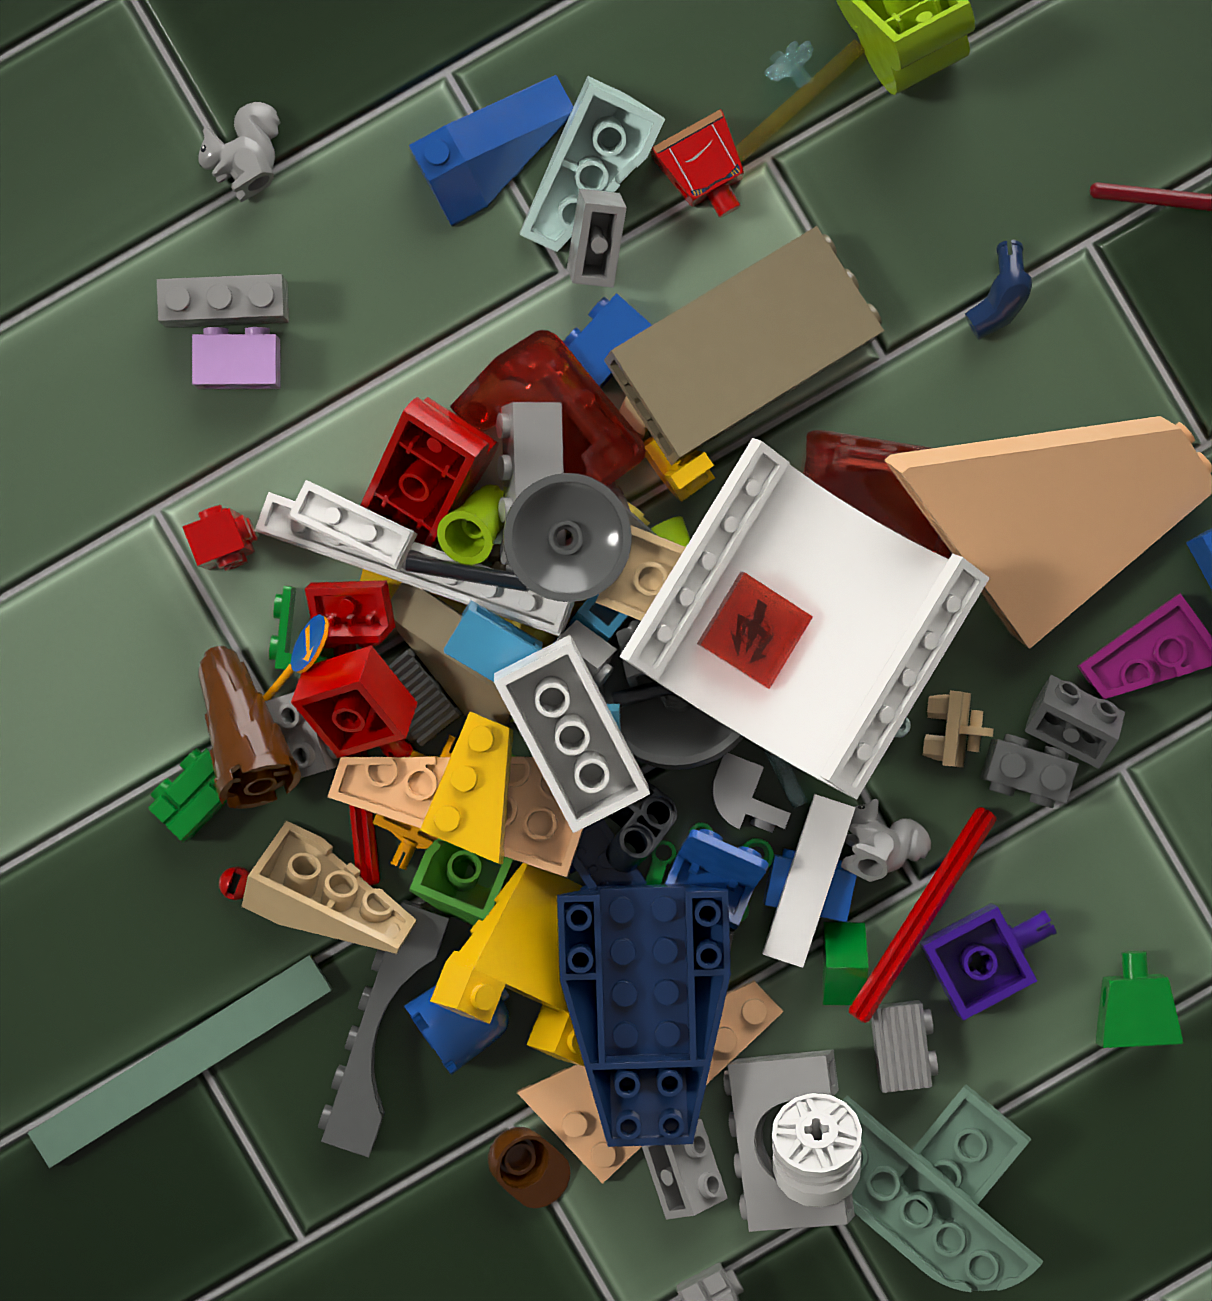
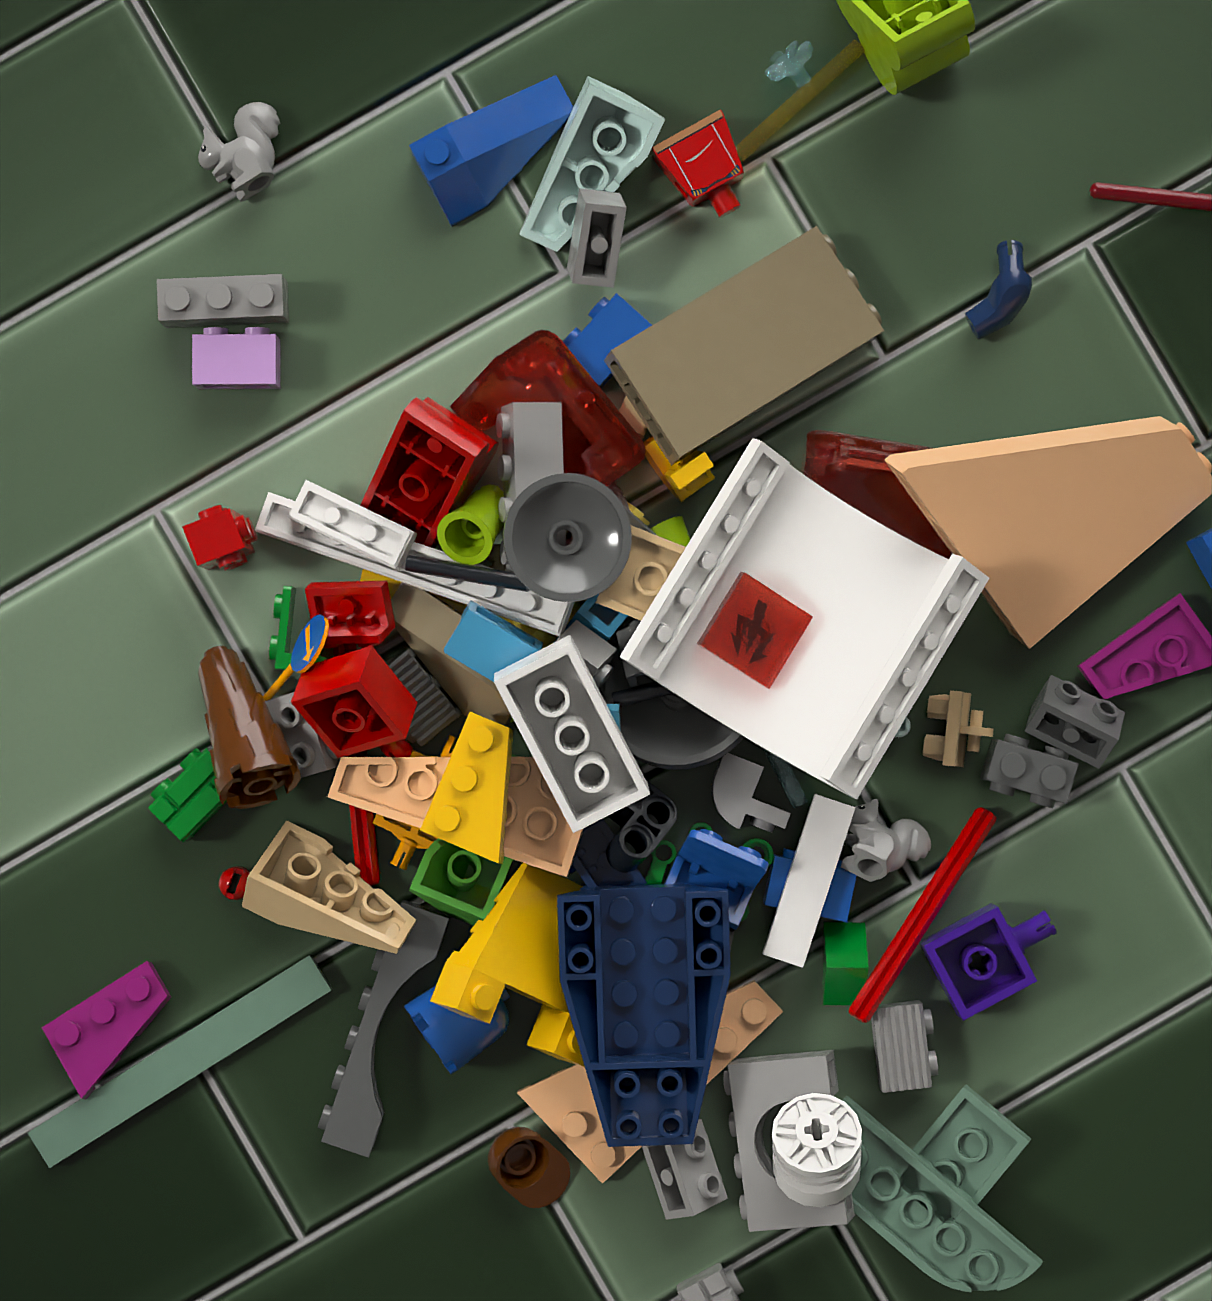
green torso [1096,951,1183,1048] -> none
none -> magenta wing [42,961,172,1100]

